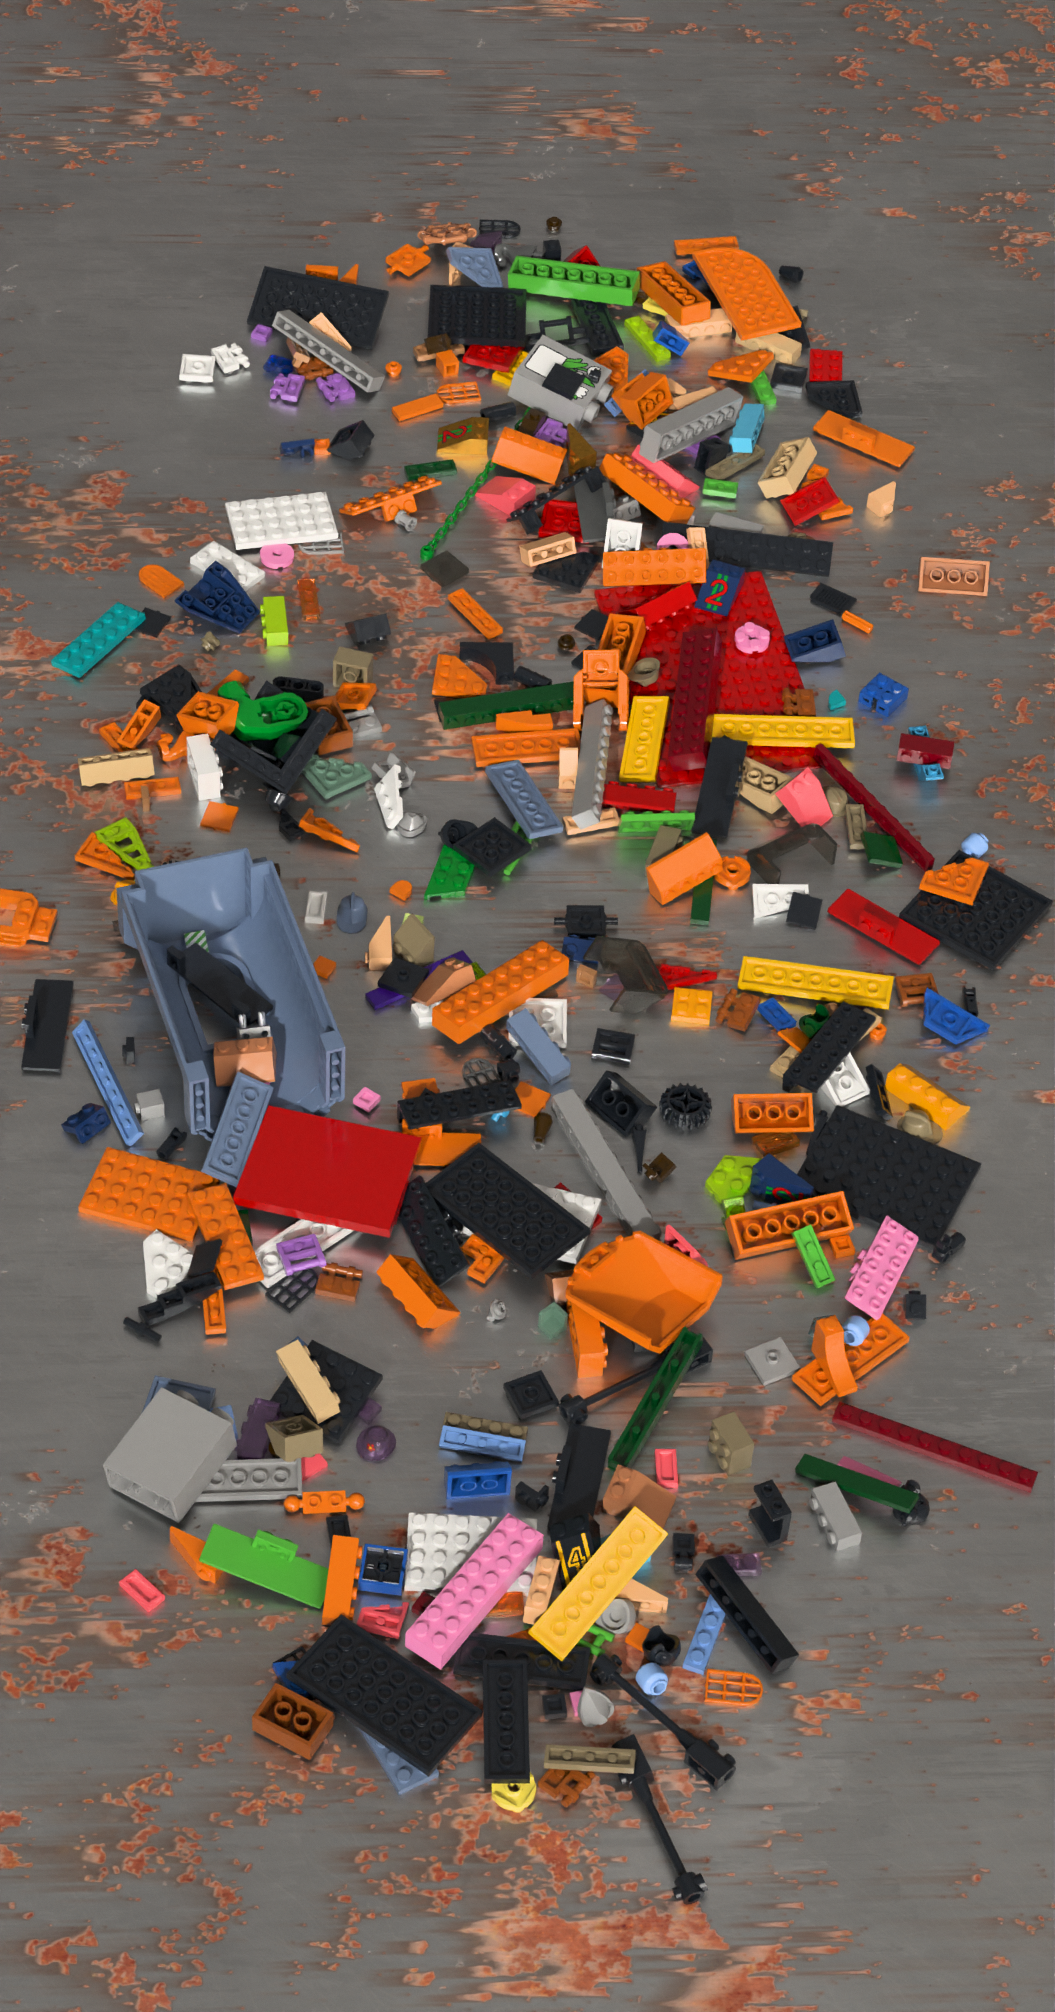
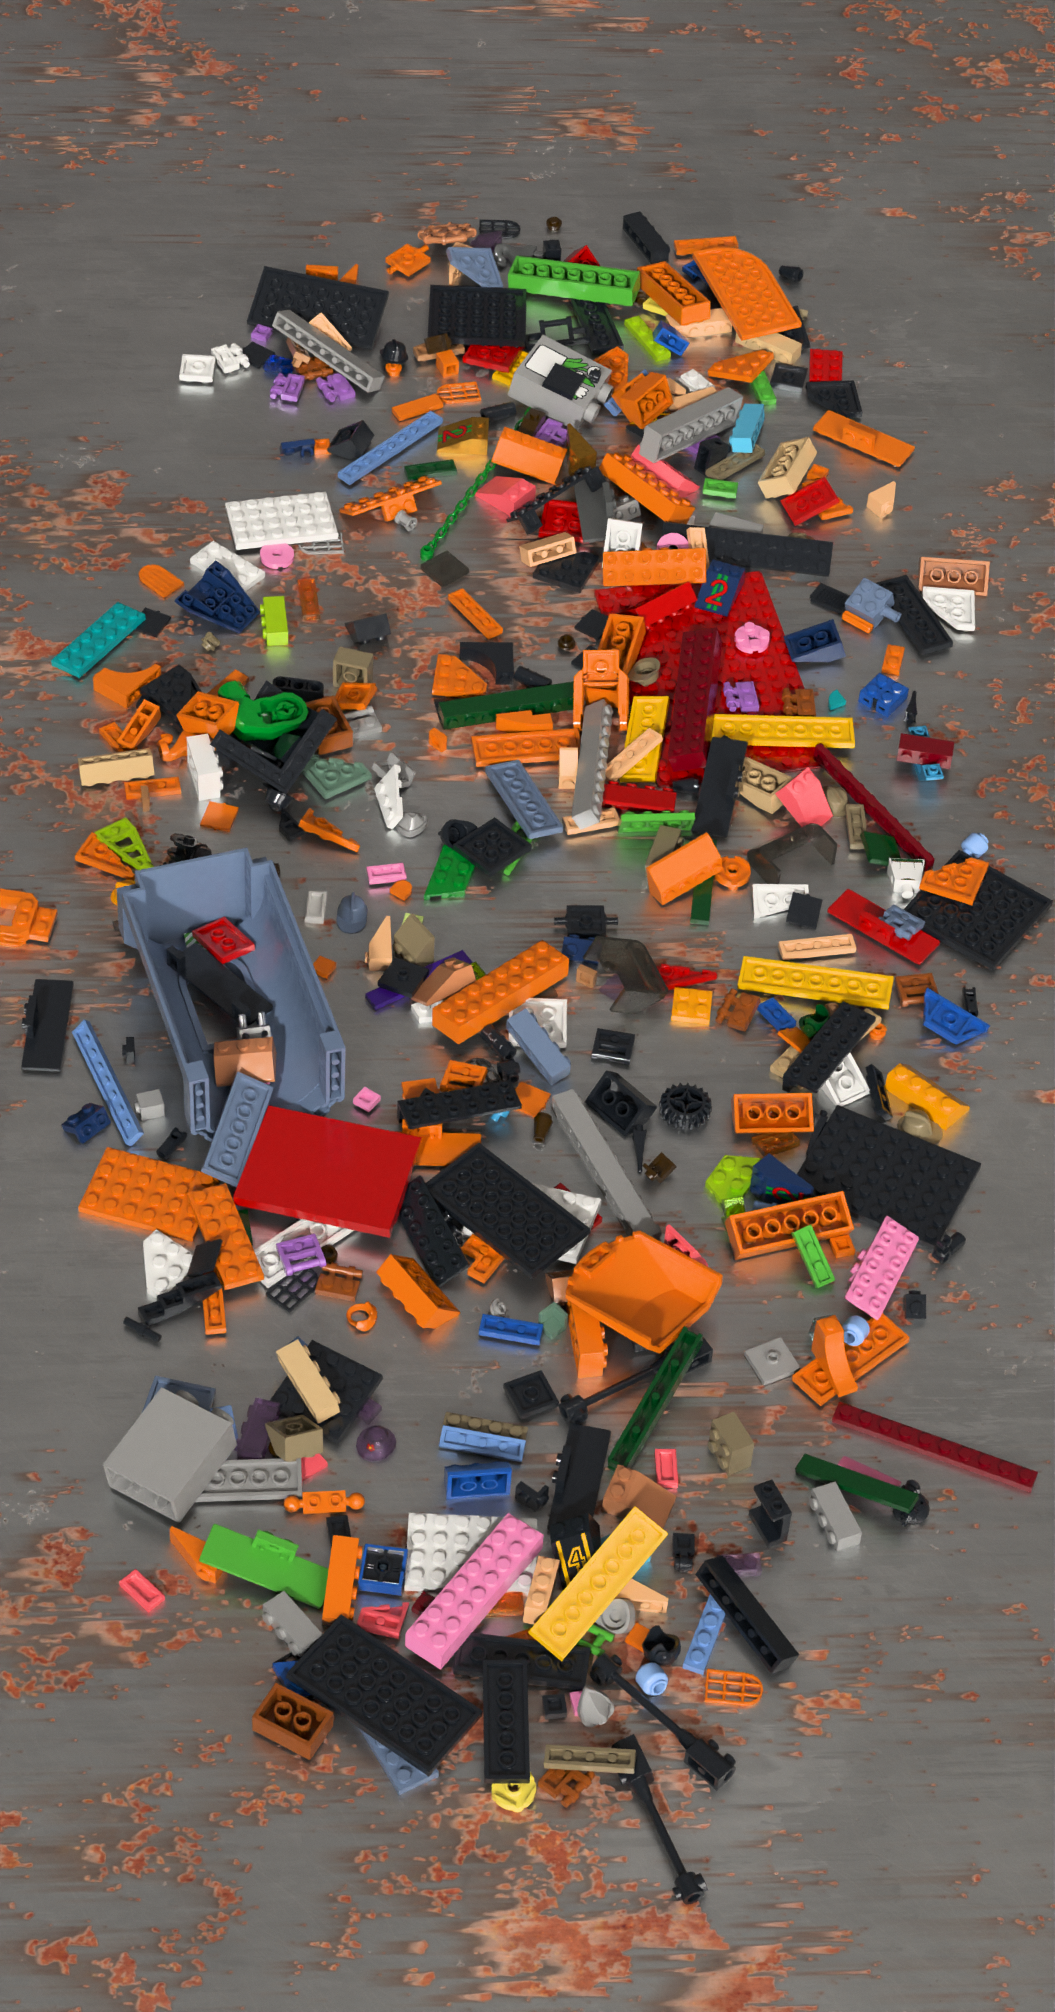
none -> orange arch [93,664,161,709]
none -> black hinge [167,833,212,862]
none -> red plate [192,917,255,964]
none -> black piece [243,341,275,369]
none -> light grey brick [262,1591,323,1658]
none -> dark brown plate [321,1245,338,1264]
none -> medium blue plate [338,411,443,485]
none -> orange piece [346,1301,377,1332]
none -> bright pink plate [366,863,406,885]
none -> black piece [380,339,408,364]
none -> orange plate [429,727,447,753]
none -> orange plate [440,1060,488,1092]
none -> blue plate [479,1314,543,1345]
none -> light nougat plate [605,728,663,782]
none -> black brick [623,211,670,264]
none -> black cone [673,777,700,795]
none -> white plate [675,369,715,393]
none -> medium lavender plate [723,681,759,712]
none -> light nougat plate [778,934,856,960]
none -> sand blue brick [845,578,901,629]
none -> black plate [876,575,953,655]
none -> sand blue plate [878,904,925,940]
none -> orange plate [881,644,905,676]
none -> white torso [887,858,924,899]
none -> black piece [904,691,918,724]
none -> white plate [922,586,975,631]

